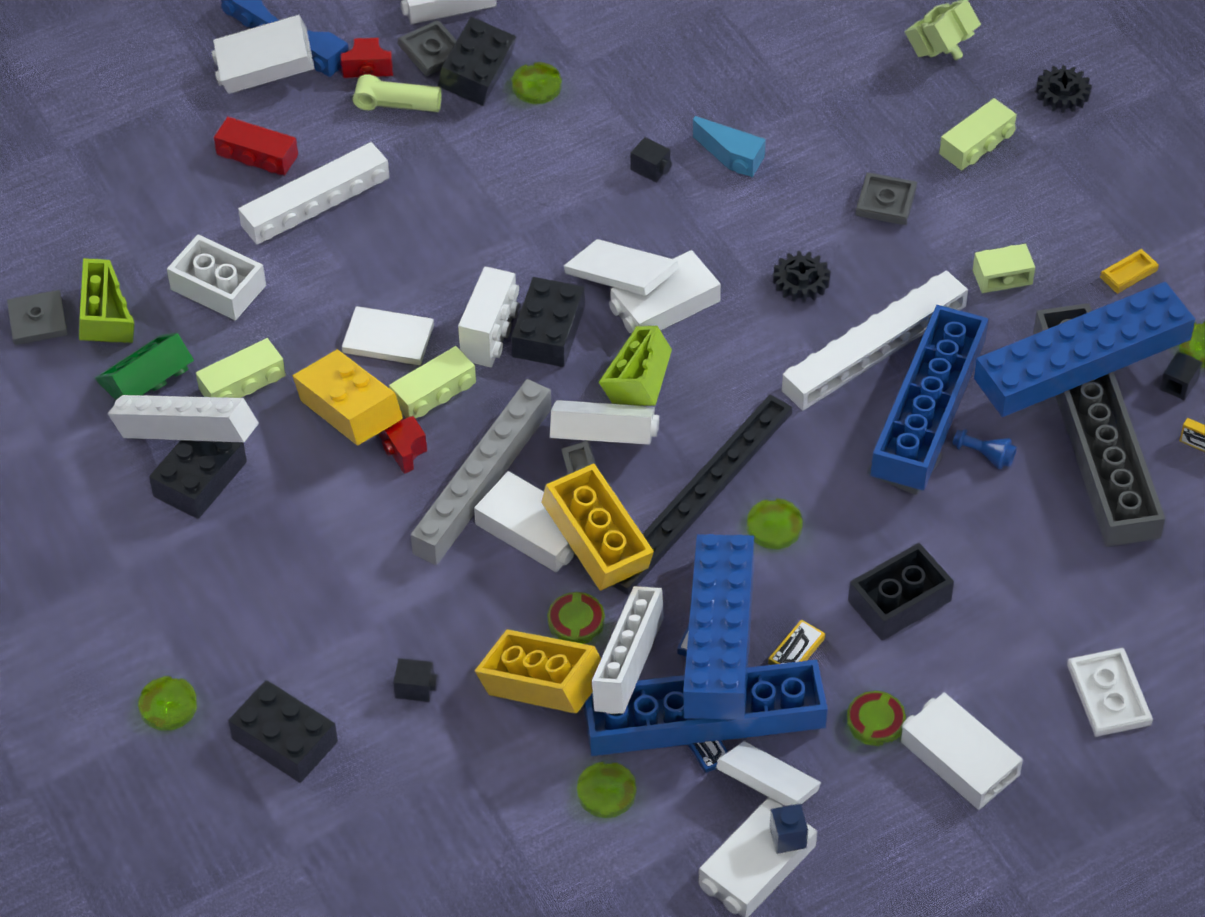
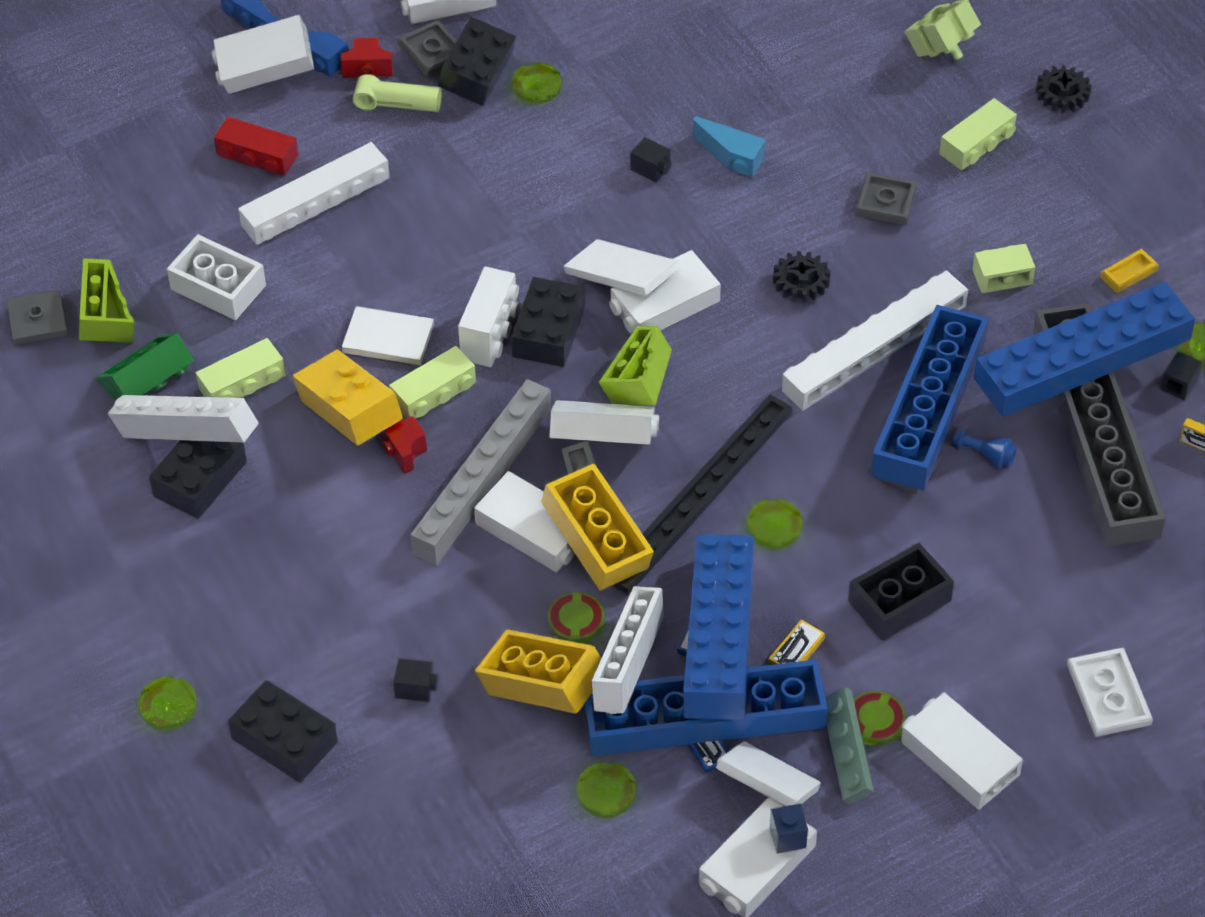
none -> sand green plate [825,687,874,804]

